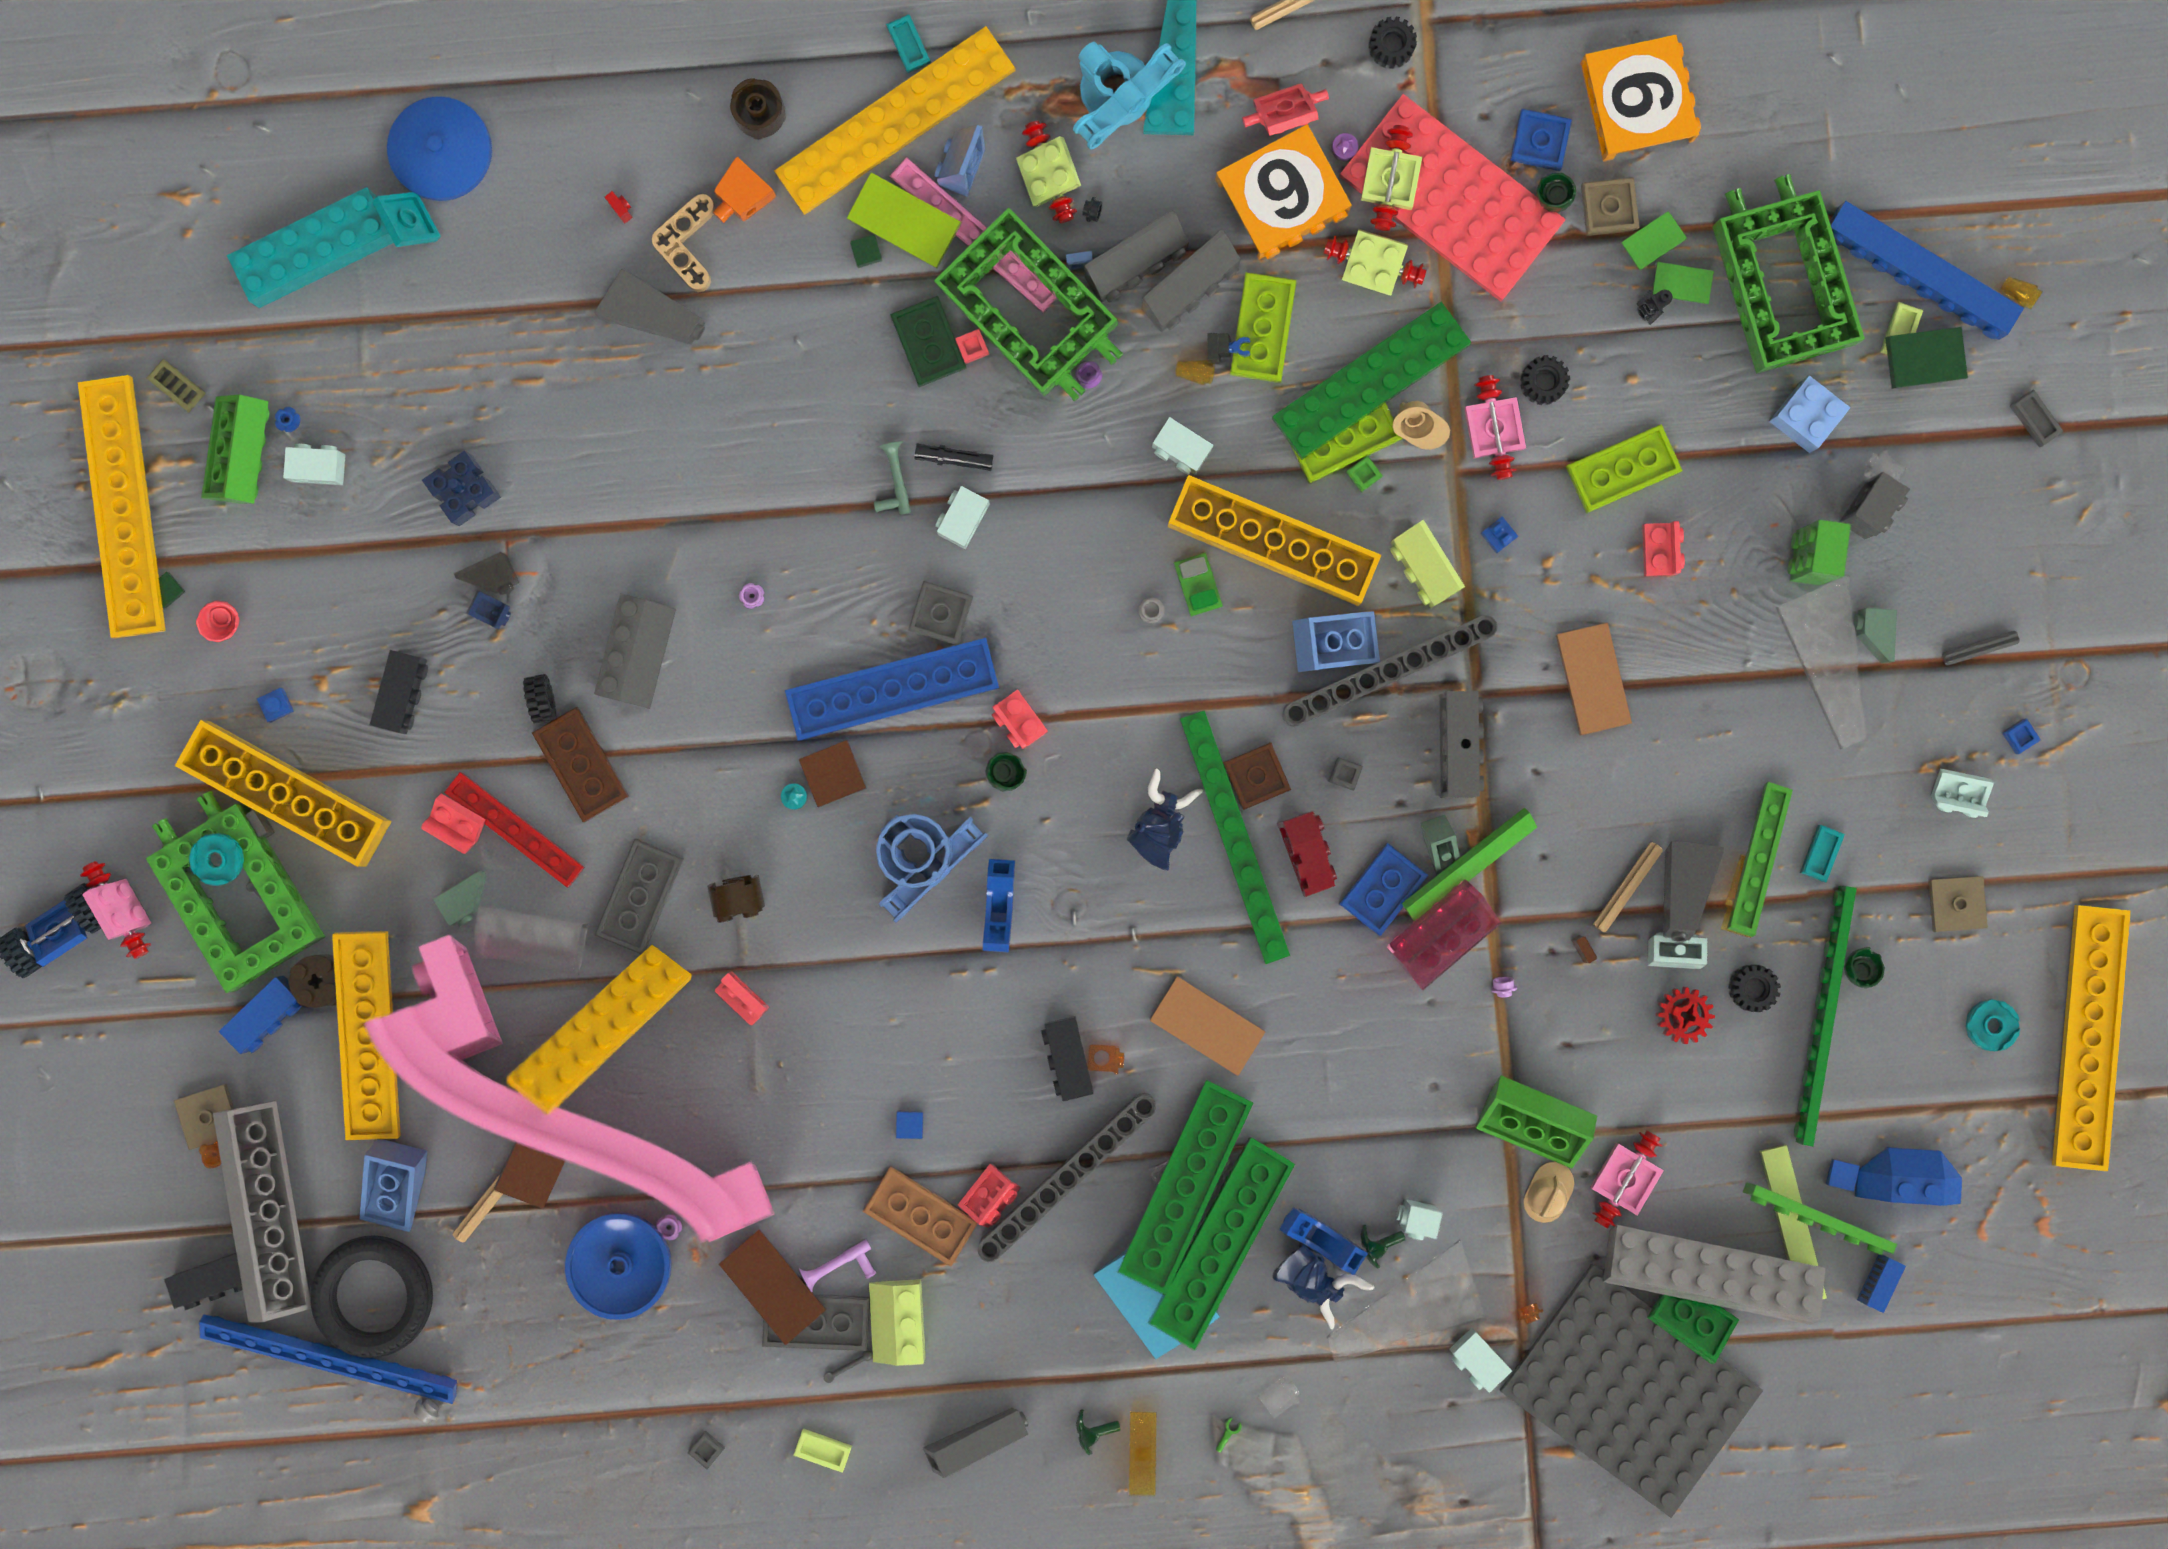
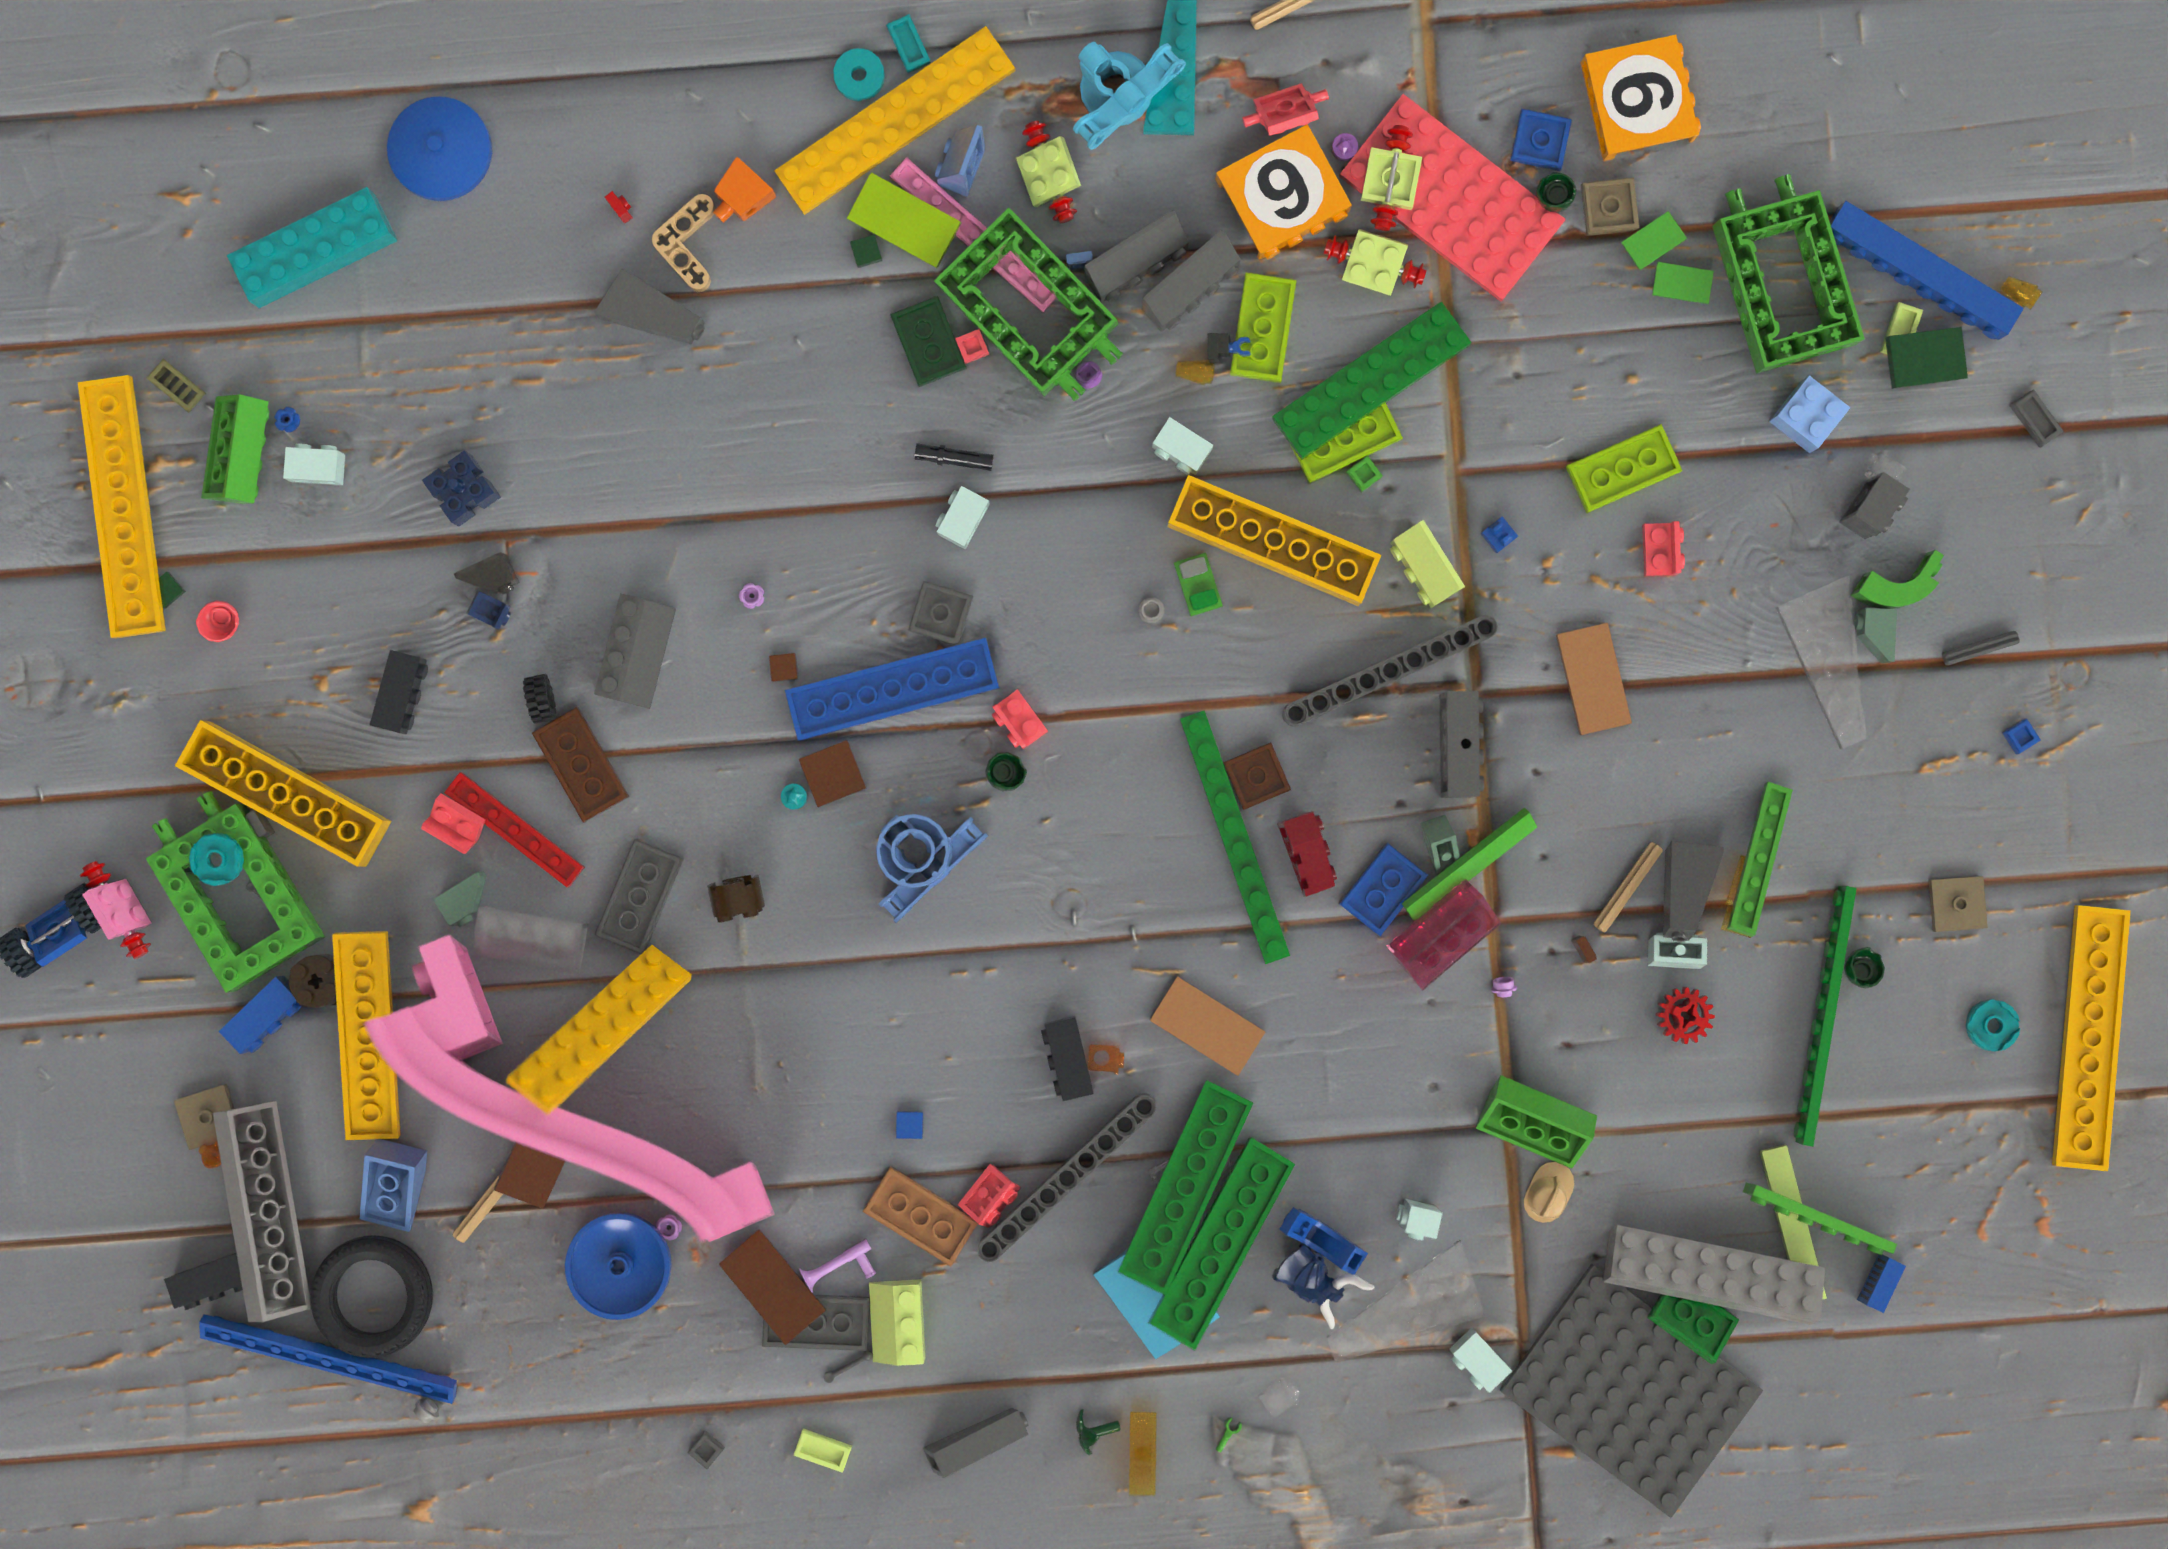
blue plate [257,688,294,723] -> none
teal plate [372,192,441,247] -> none
coral bracket [715,972,770,1025] -> none
dark brown brick [730,78,786,139] -> none
sand green piece [874,441,911,515] -> none
blue arch [983,859,1015,952] -> none
black plate [1082,197,1103,222] -> none
dark blue helmet [1127,769,1203,871] -> none
medium blue slope [1292,611,1380,672] -> none
dark grey tile [1329,757,1363,791] -> none
dark green plant [1361,1225,1405,1269] -> none
black tyre [1368,16,1417,69] -> none
tan piece [1392,401,1450,450] -> none
bright pink plate [1464,375,1526,480] -> none
clear orange plate [1517,1303,1544,1324] -> none
black tyre [1520,355,1570,405] -> none
bright pink plate [1590,1130,1664,1229] -> none
black hinge [1636,289,1673,325] -> none
black tyre [1728,964,1781,1012] -> none
bright green brick [1788,520,1851,586] -> none
teal tile [1800,825,1845,882] -> none
blue tile [1826,1159,1860,1191] -> none
blue wedge [1855,1147,1962,1206] -> none
light aqua bracket [1931,769,1994,818] -> none
none -> reddish brown tile [769,653,798,682]
none -> teal tile [833,48,885,101]
none -> bright green arch [1851,550,1944,609]

